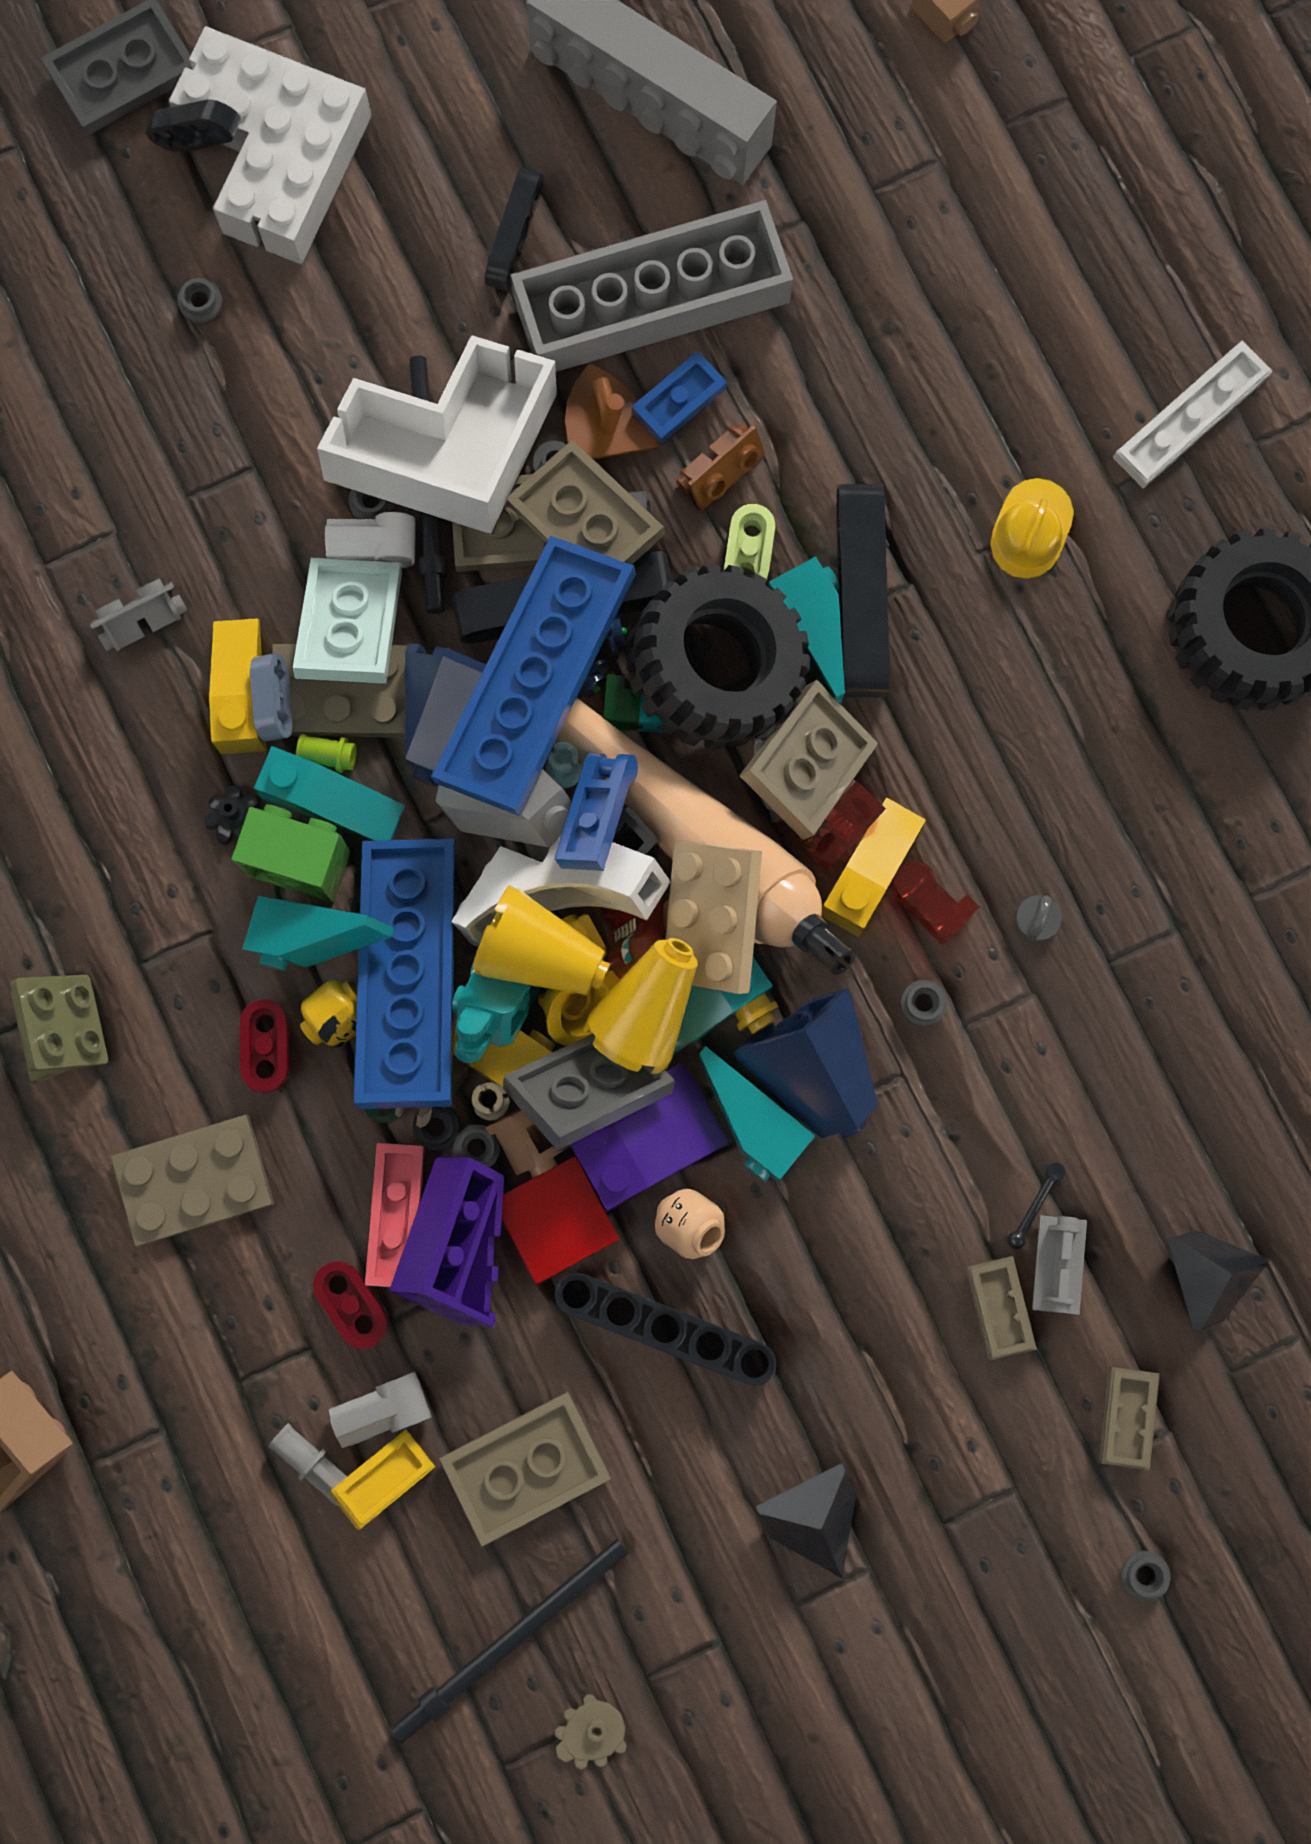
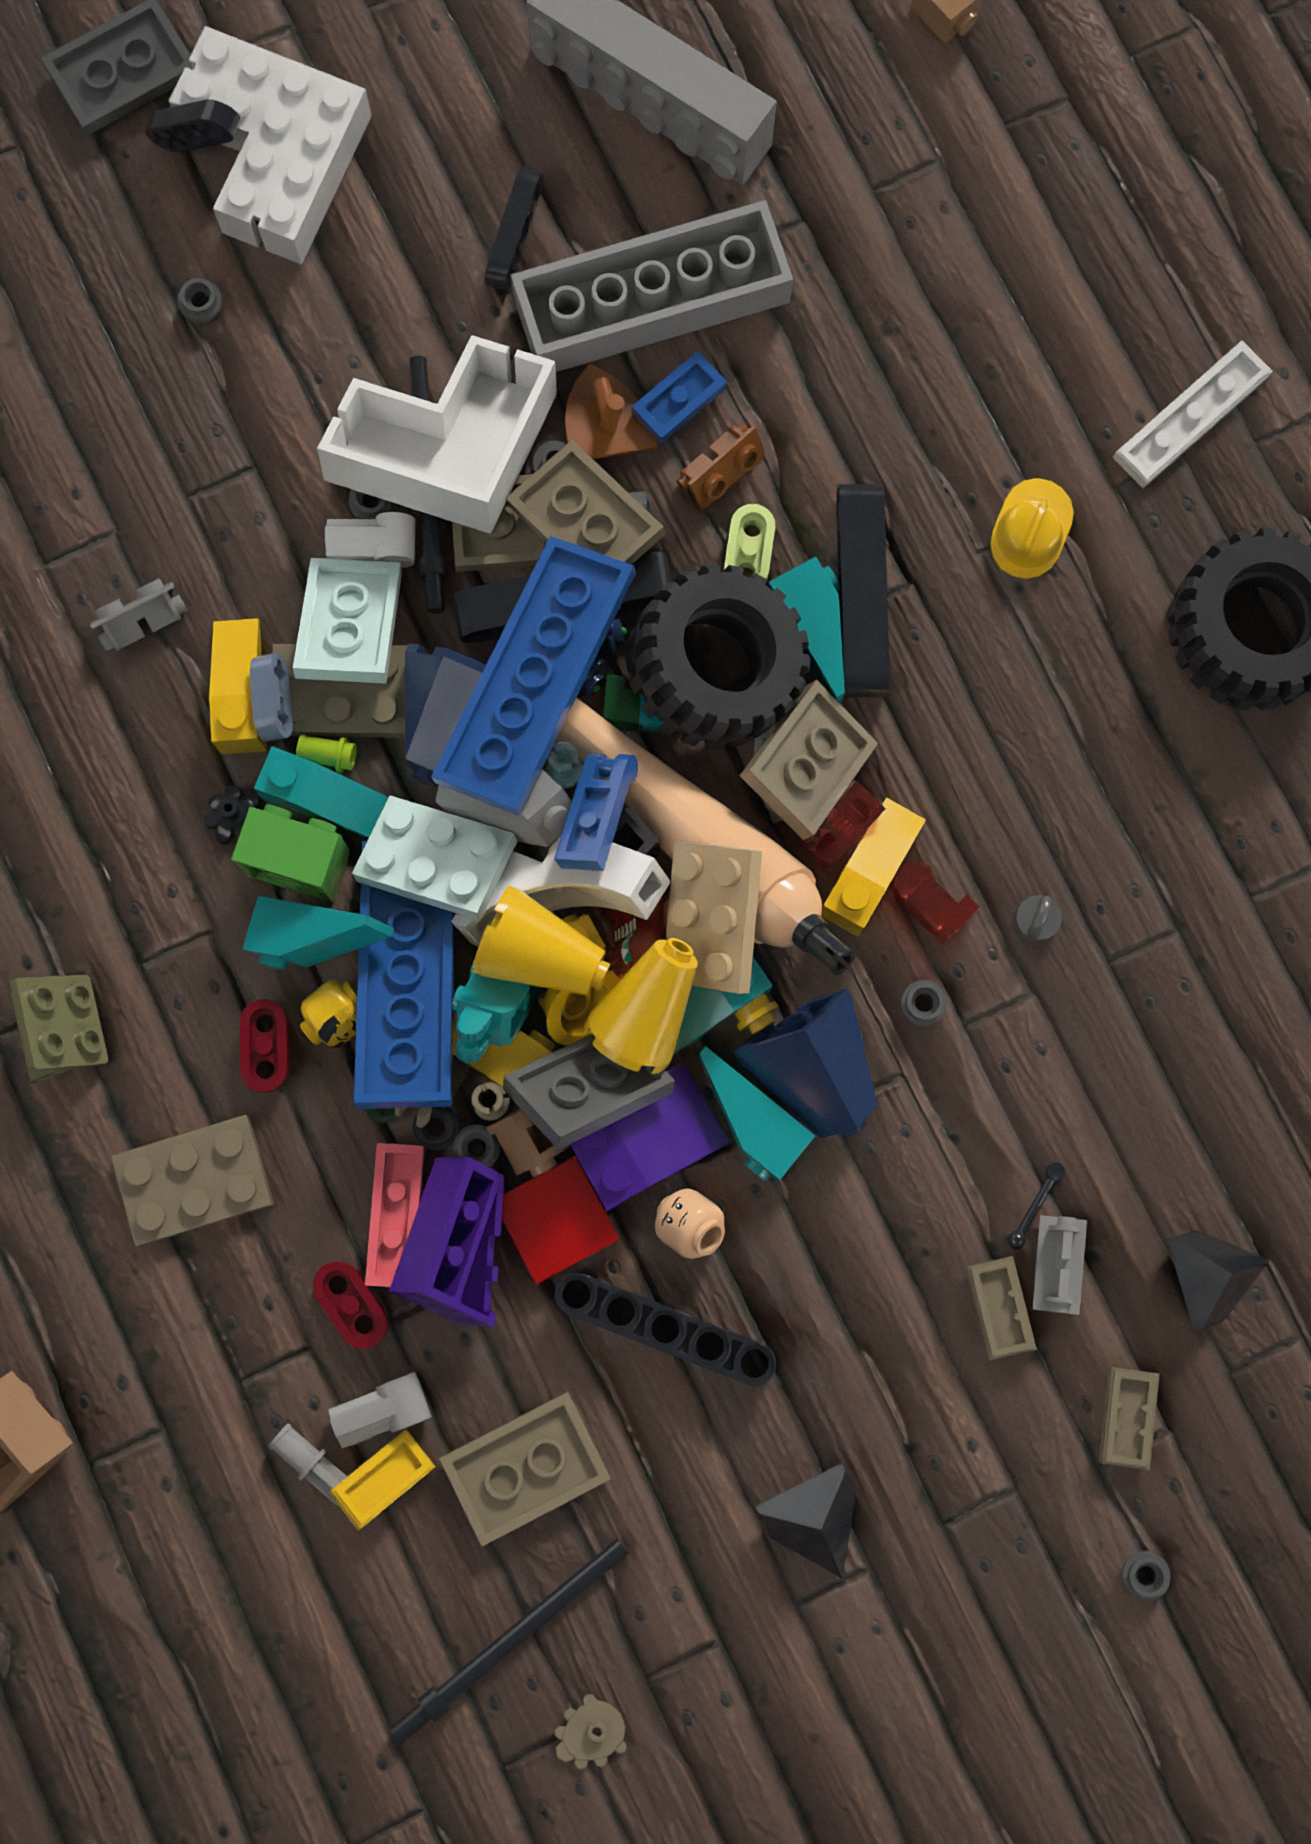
none -> light aqua plate [352,796,517,921]

